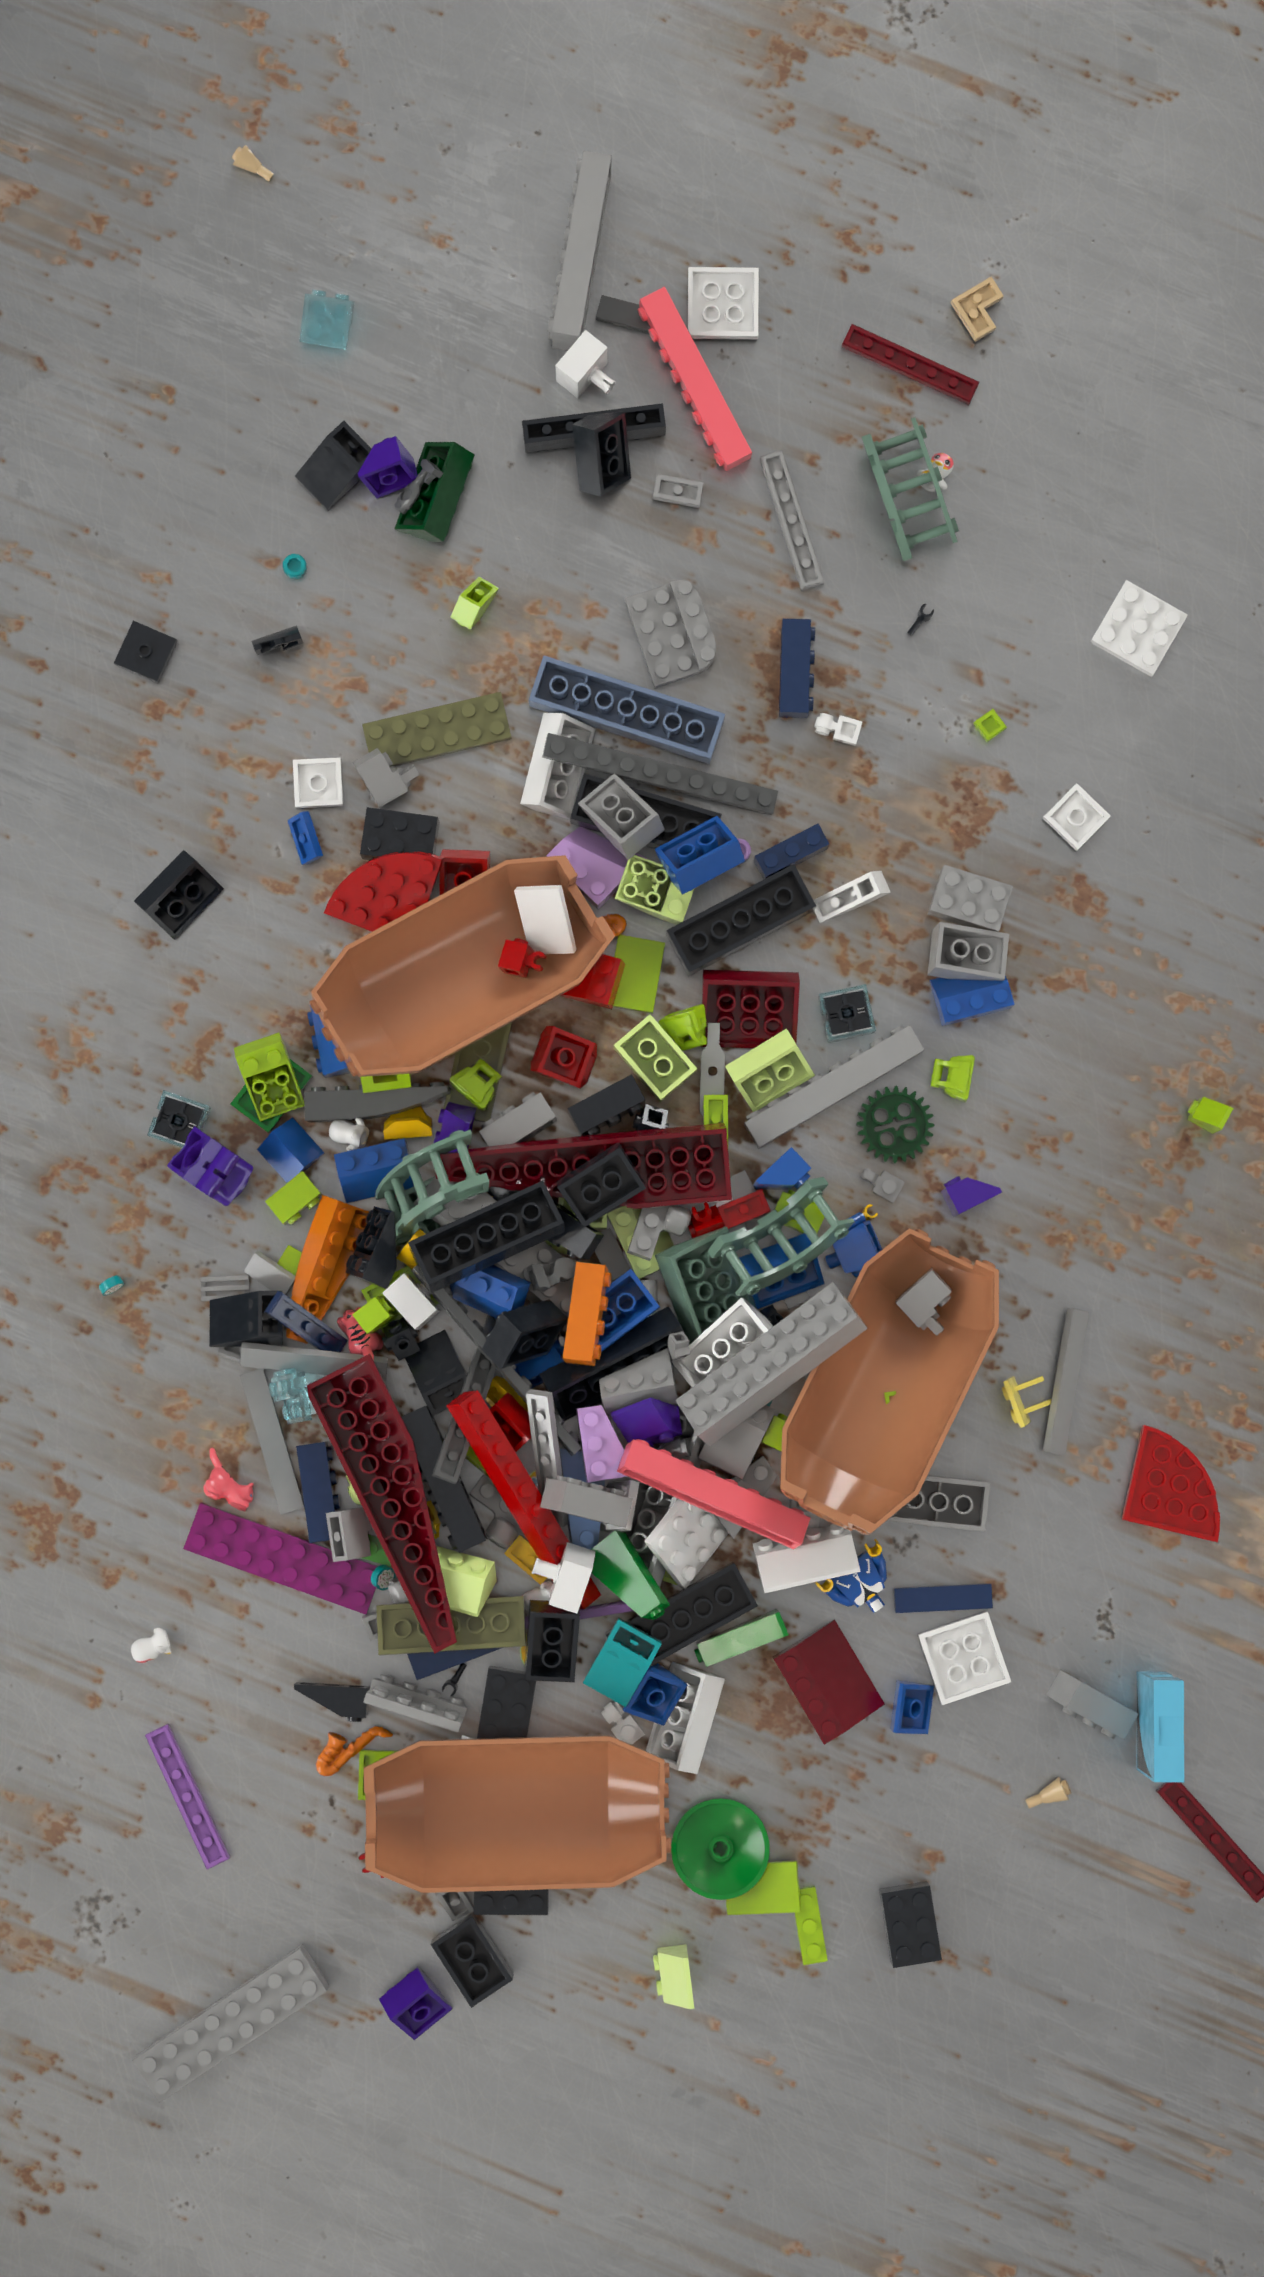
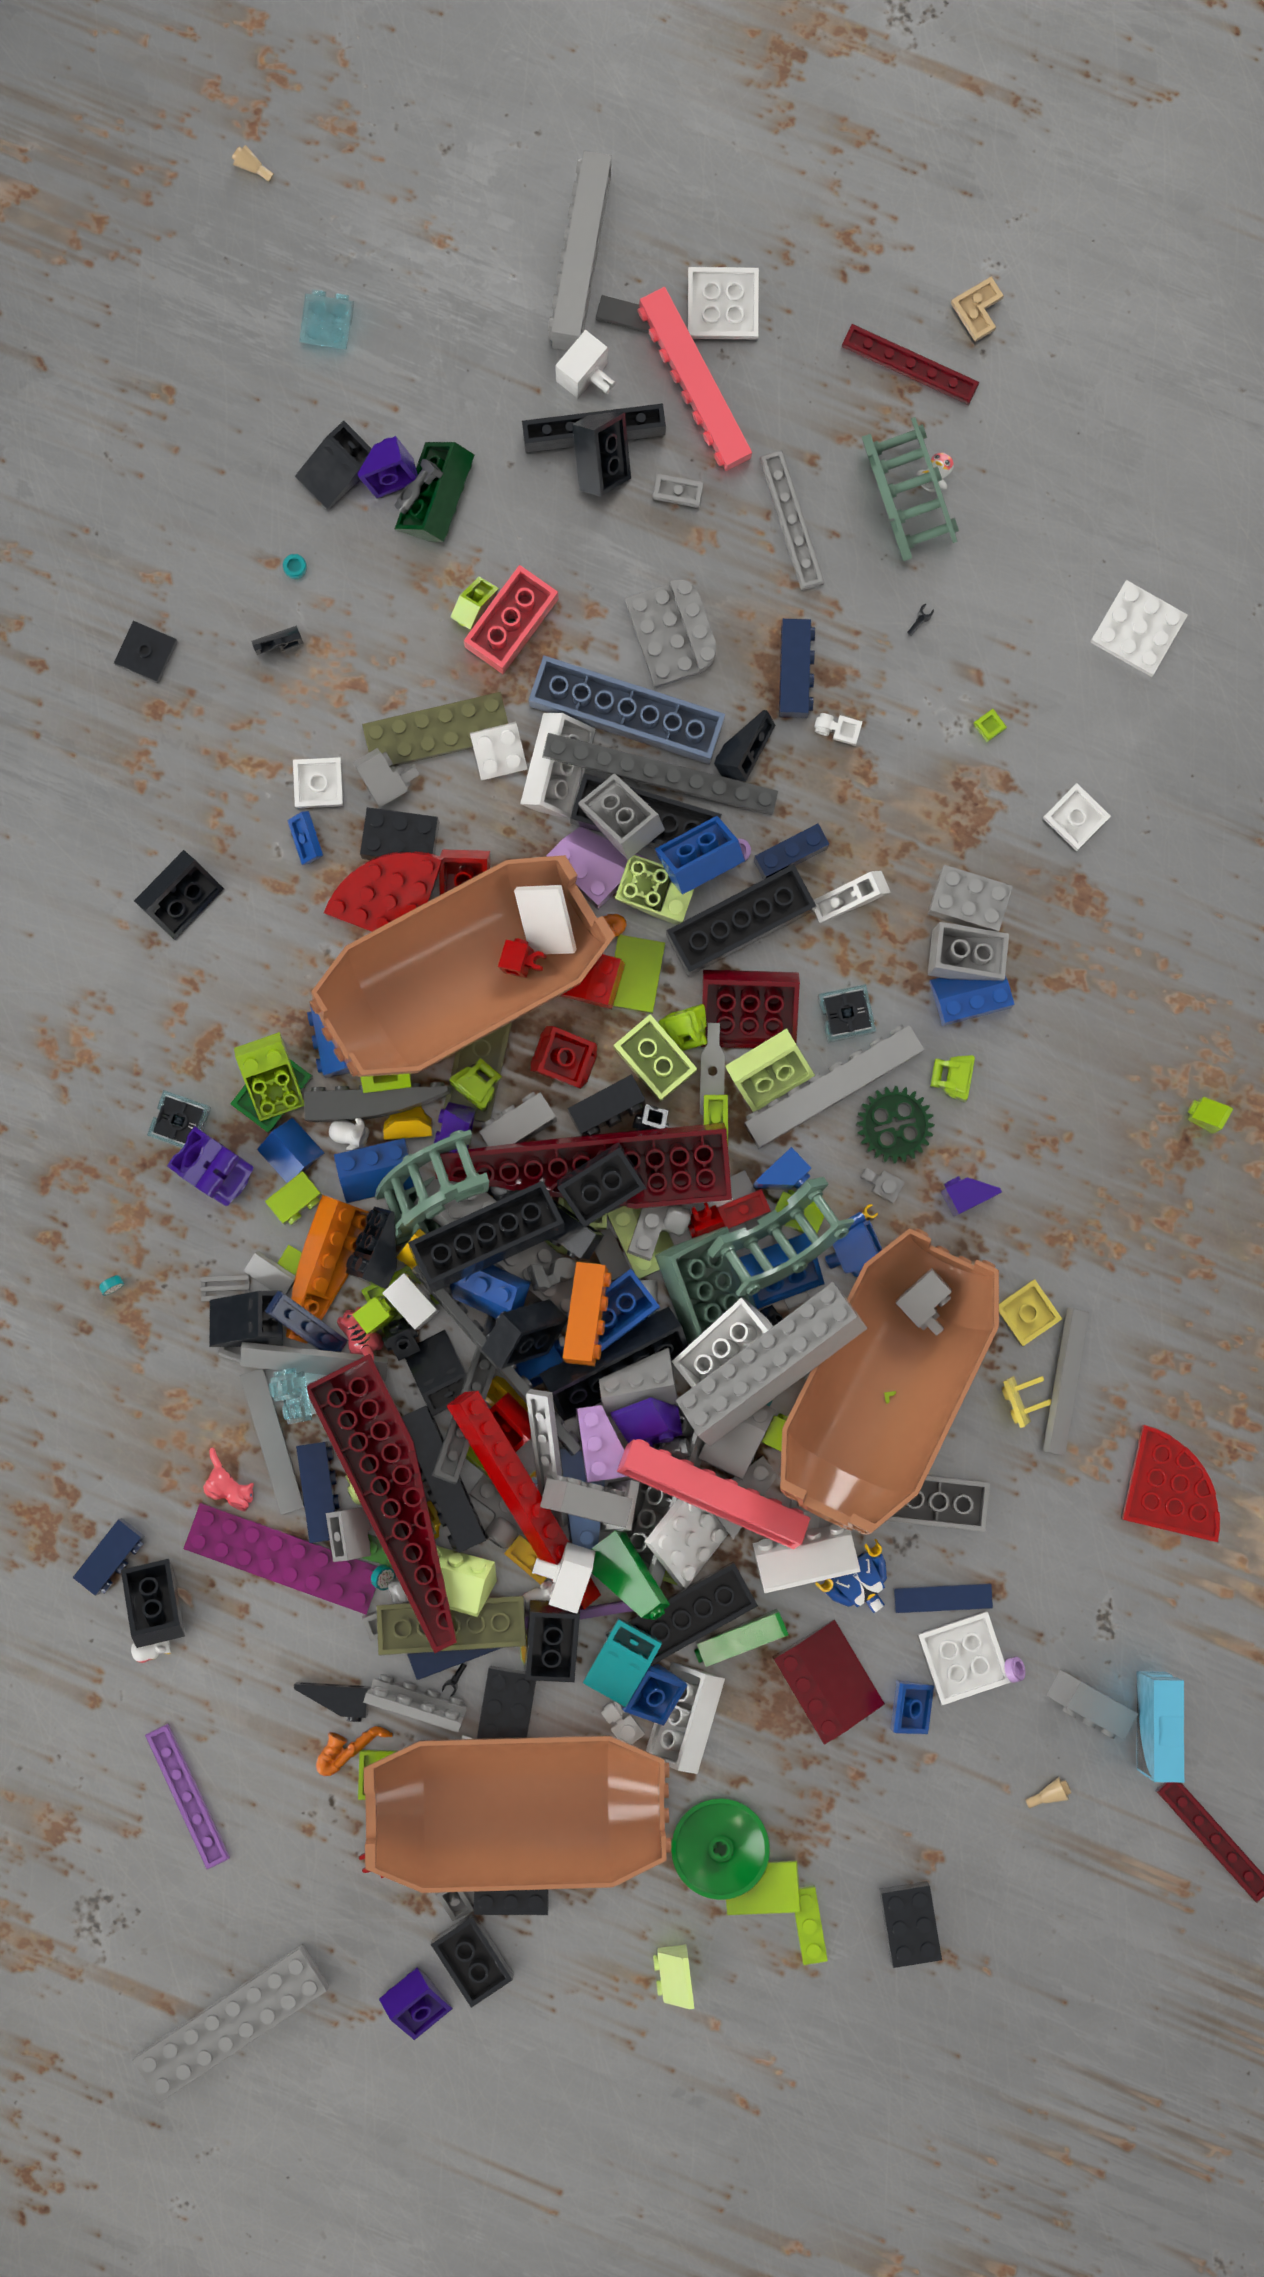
light grey piece [667,1331,691,1360] -> none
none -> dark blue brick [72,1518,145,1596]
none -> black brick [121,1559,185,1648]
none -> coral brick [464,565,559,675]
none -> white plate [470,722,527,781]
none -> black slope [714,710,776,782]
none -> light yellow plate [999,1279,1062,1347]
none -> lavender tile [1004,1657,1025,1683]

